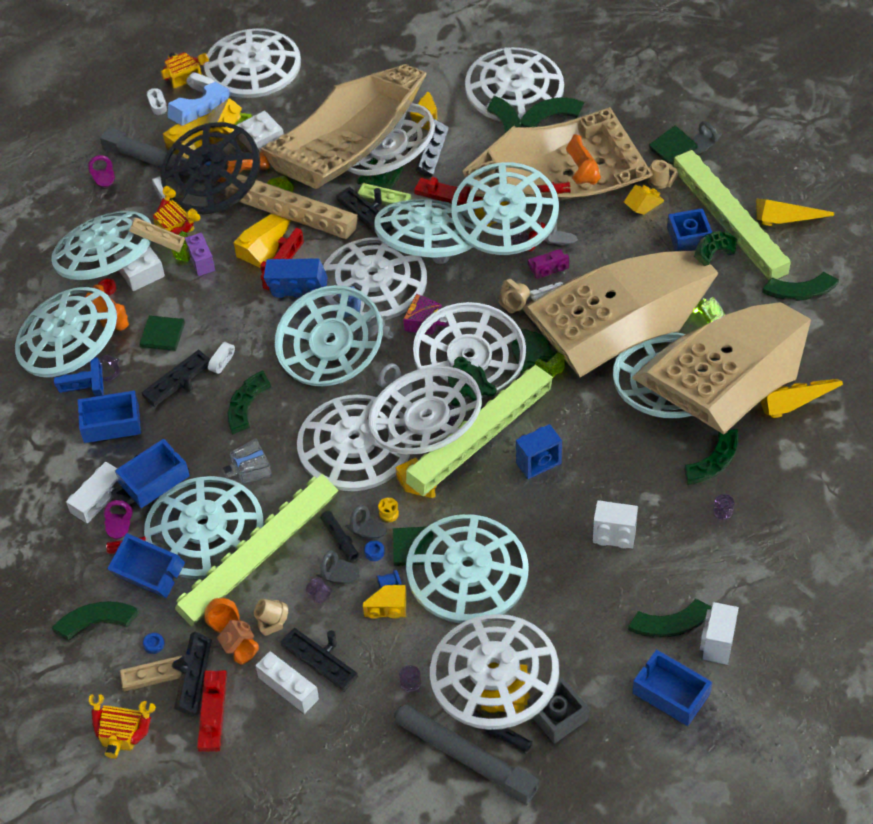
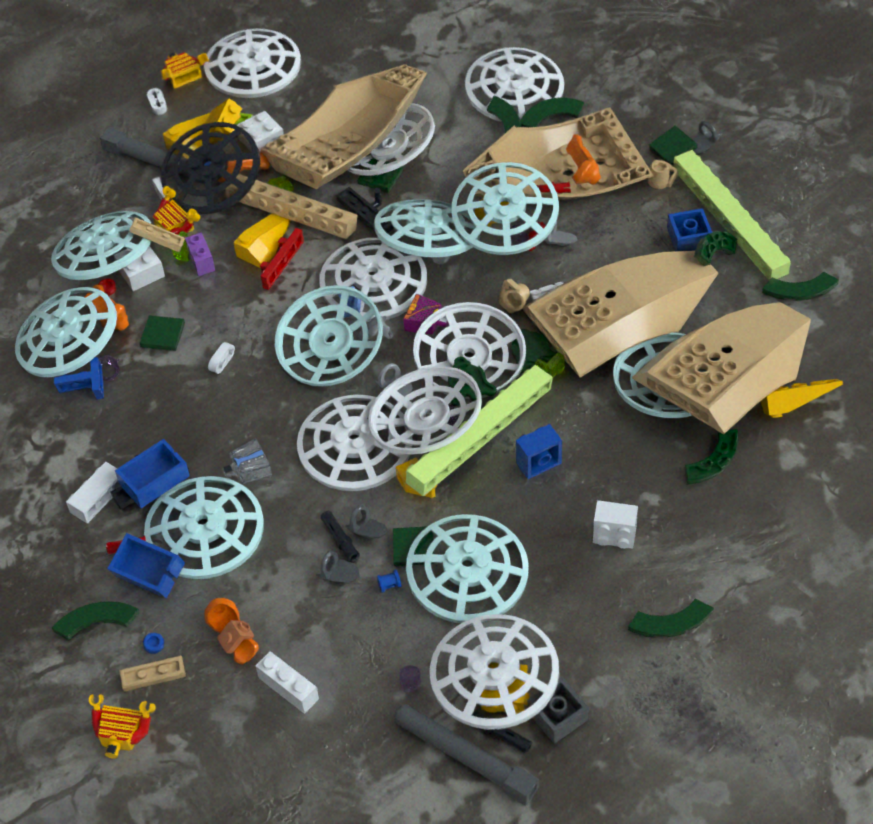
blue piece [78,390,141,443] -> none
magenta piece [88,155,115,188] -> none
magenta piece [104,500,133,540] -> none
black plate [141,349,210,407] -> none
light blue arch [168,82,229,126] -> none
black plate [172,631,212,717] -> none
yellowish green brick [175,474,339,627] -> none
white beam [187,73,214,92] -> none
red hinge [197,670,227,752] -> none
dark green tile [227,370,271,435] -> none
tan piece [254,599,288,636] -> none
blue piece [264,258,328,298] -> none
black plate [280,627,358,691] -> none
clear purple wheel [306,577,332,603] -> none
yellowish green tile [358,183,411,210] -> none
yellow slope [363,585,407,619] -> none
blue tile [364,541,385,561] -> none
yellow wheel [378,497,399,523] -> none
plate [407,119,449,178] -> none
yellow slope [410,92,437,131] -> none
red hinge [414,177,484,210] -> none
magenta bracket [528,249,569,279] -> none
yellow slope [624,185,664,215] -> none
blue piece [632,649,712,726] -> none
clear neon green bracket [693,296,726,323] -> none
white brick [700,602,739,665] -> none
clear purple wheel [713,494,735,520] -> none
yellow wedge [756,198,834,226] -> none

